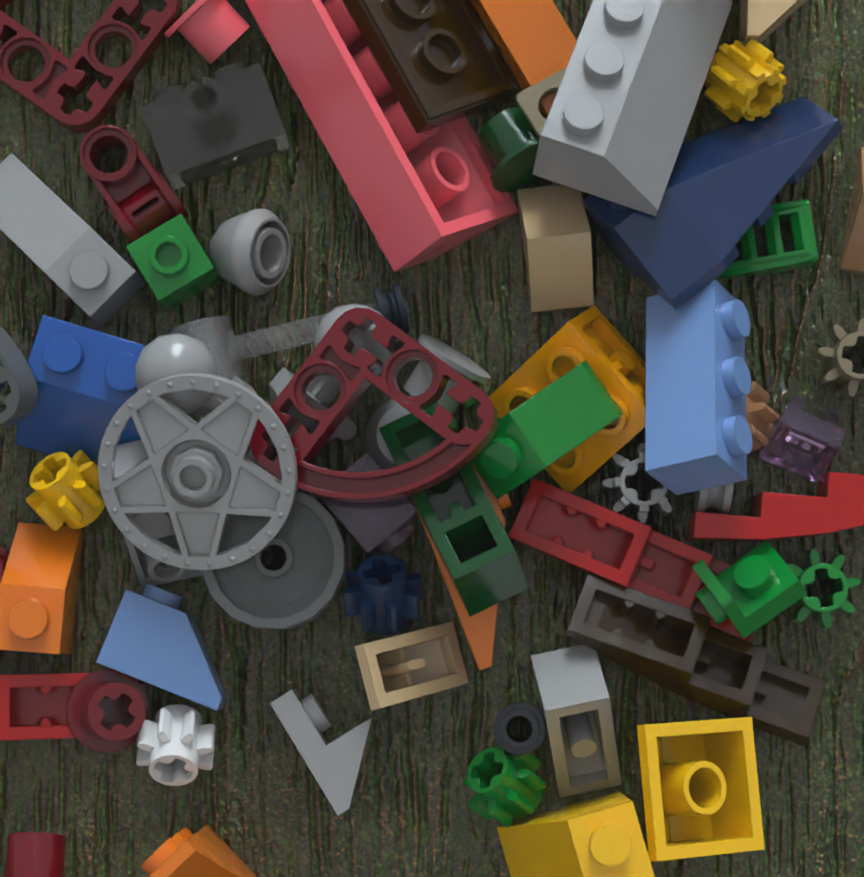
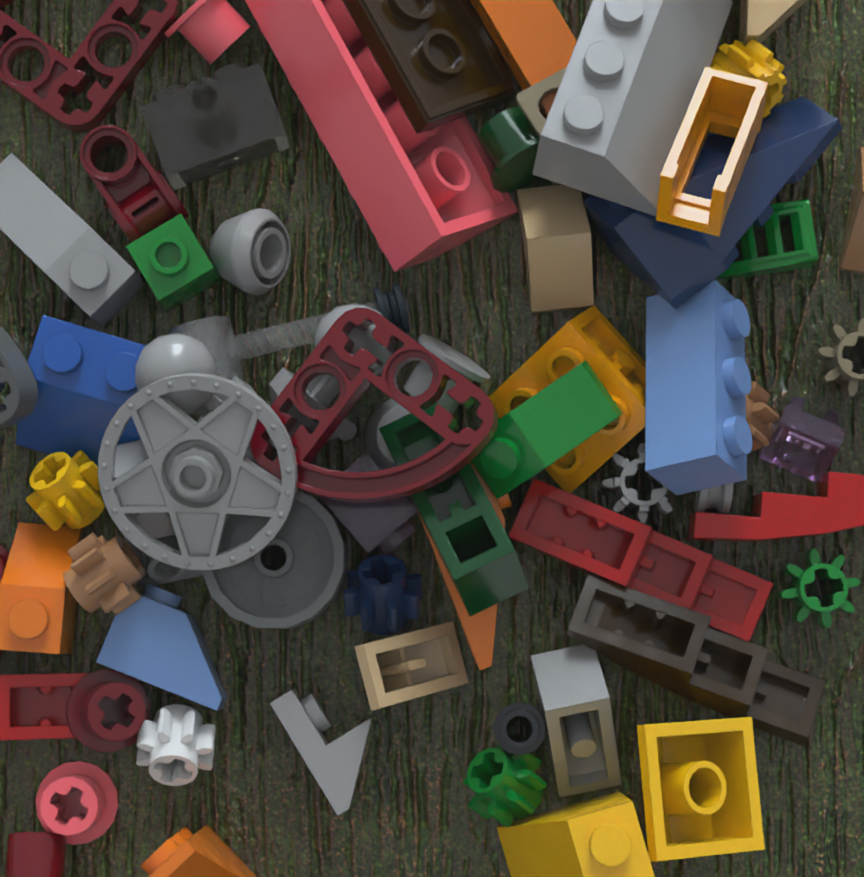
green bracket [691,540,808,639] -> none
none -> coral piece [35,761,119,845]
none -> medium nougat gear [63,532,146,615]
none -> light orange window [656,67,768,237]

